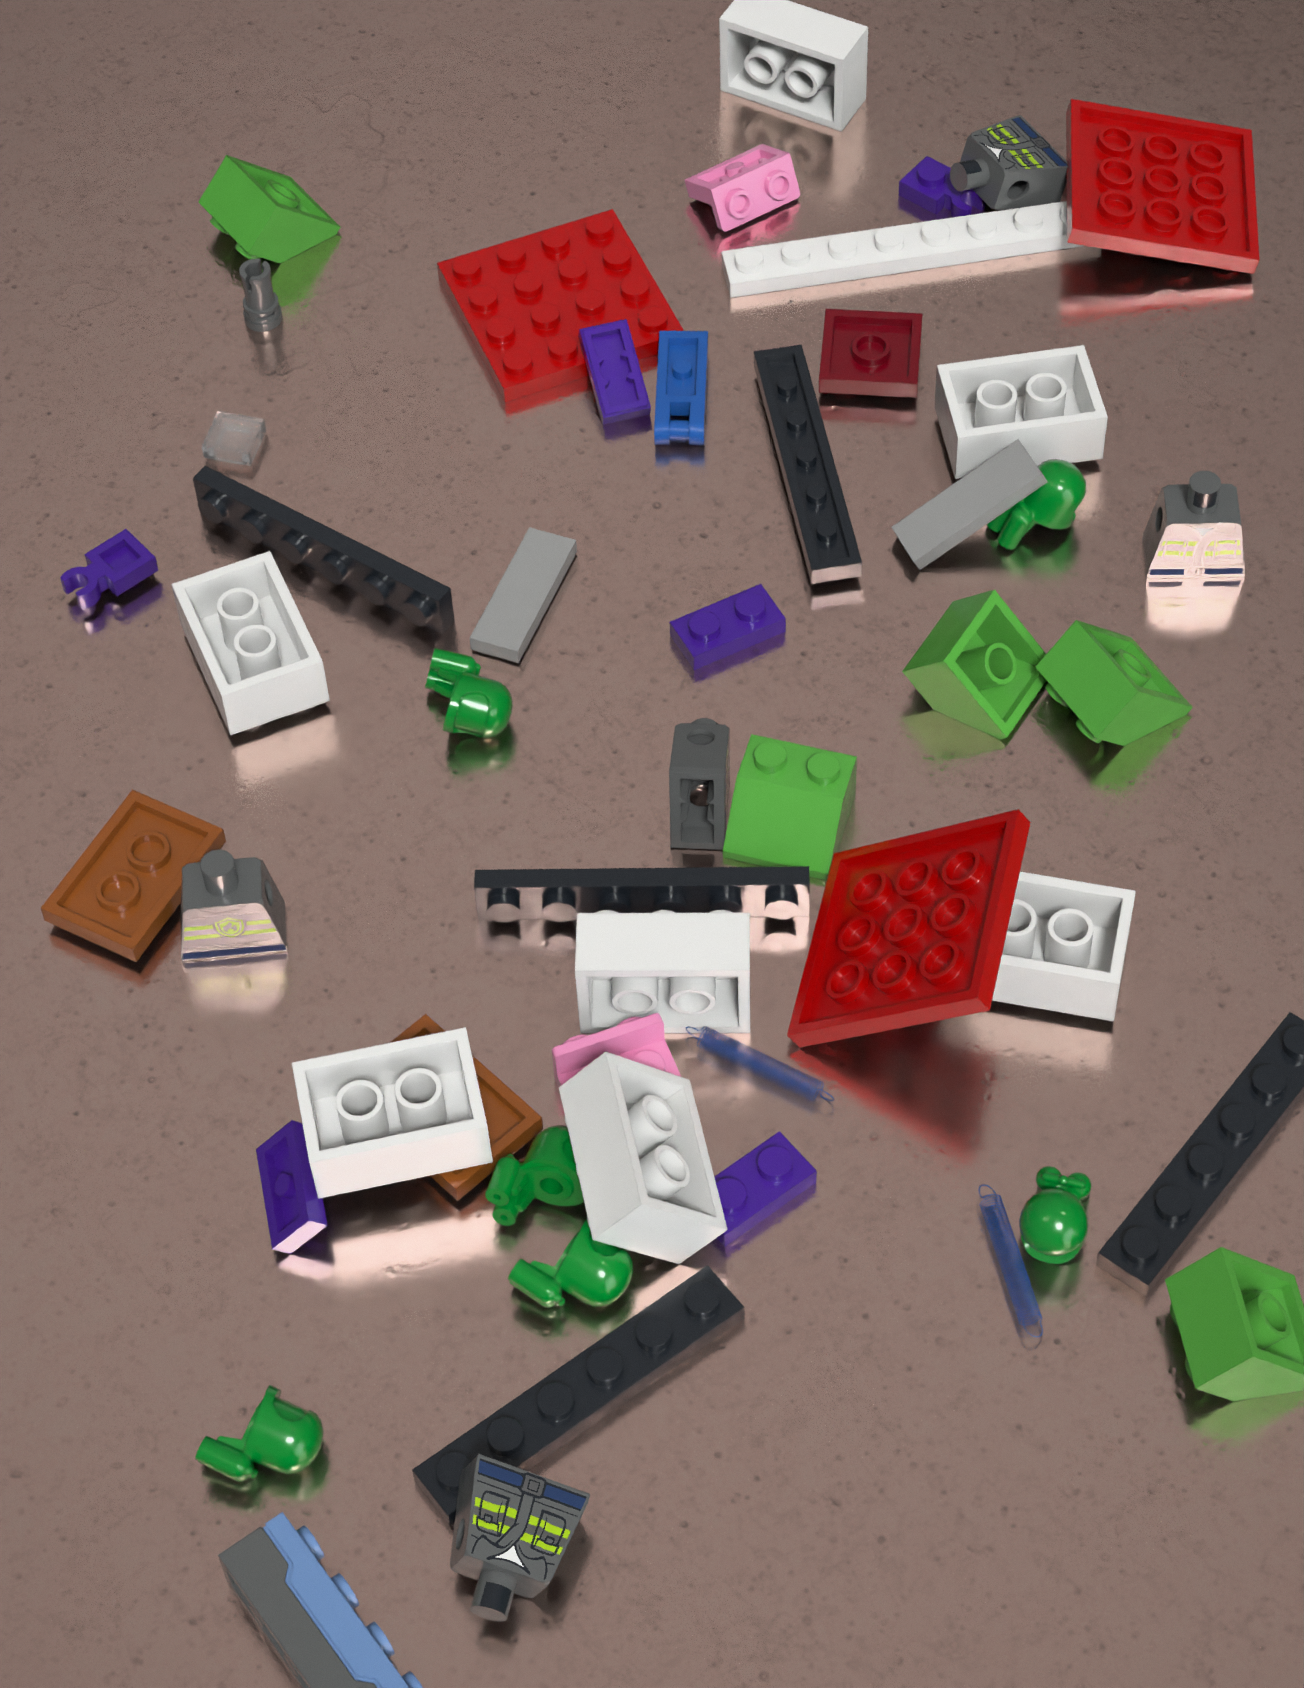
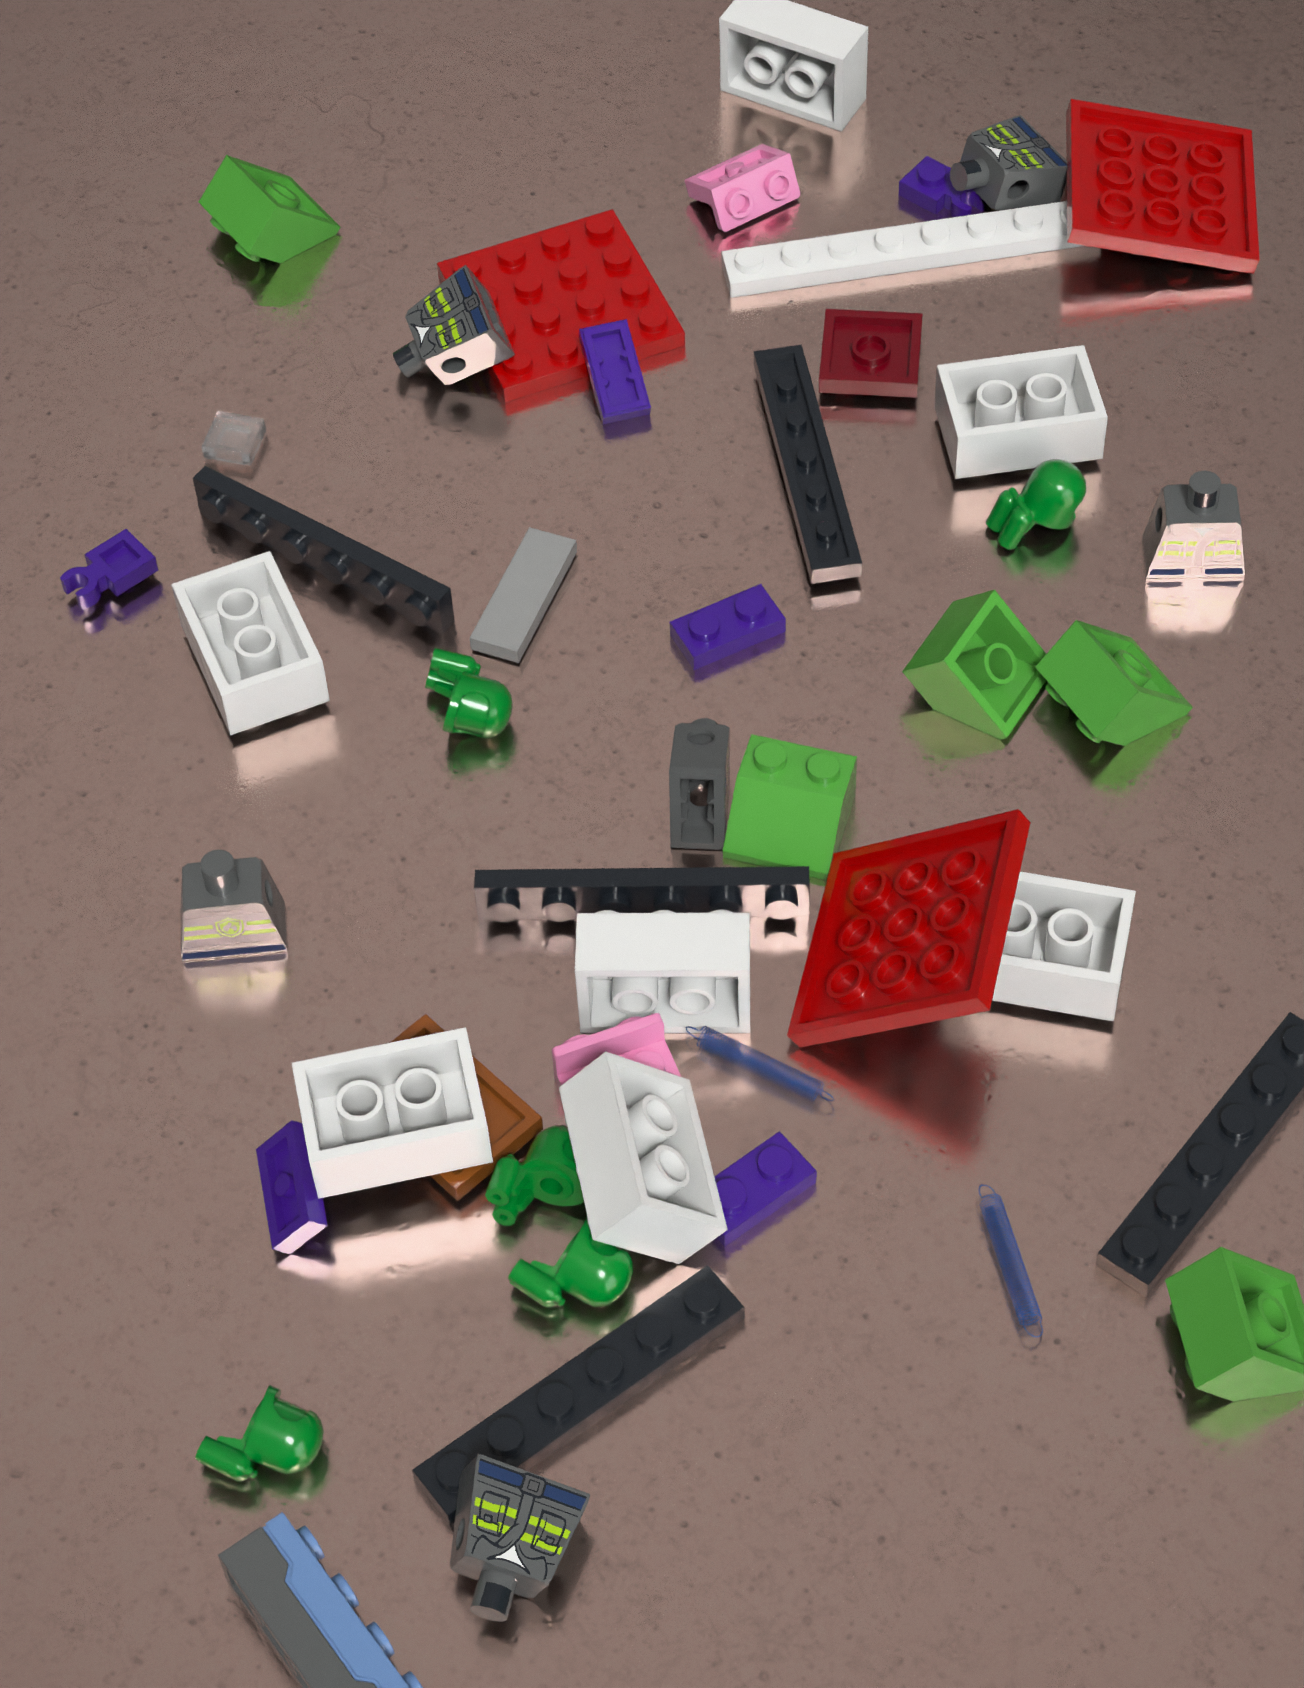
dark orange plate [41,789,226,962] -> none
dark grey pin [239,258,282,332] -> none
blue plate [654,331,708,445] -> none
light grey tile [891,439,1048,570] -> none
green piece [1019,1166,1091,1265] -> none
none -> dark grey torso [393,265,515,385]

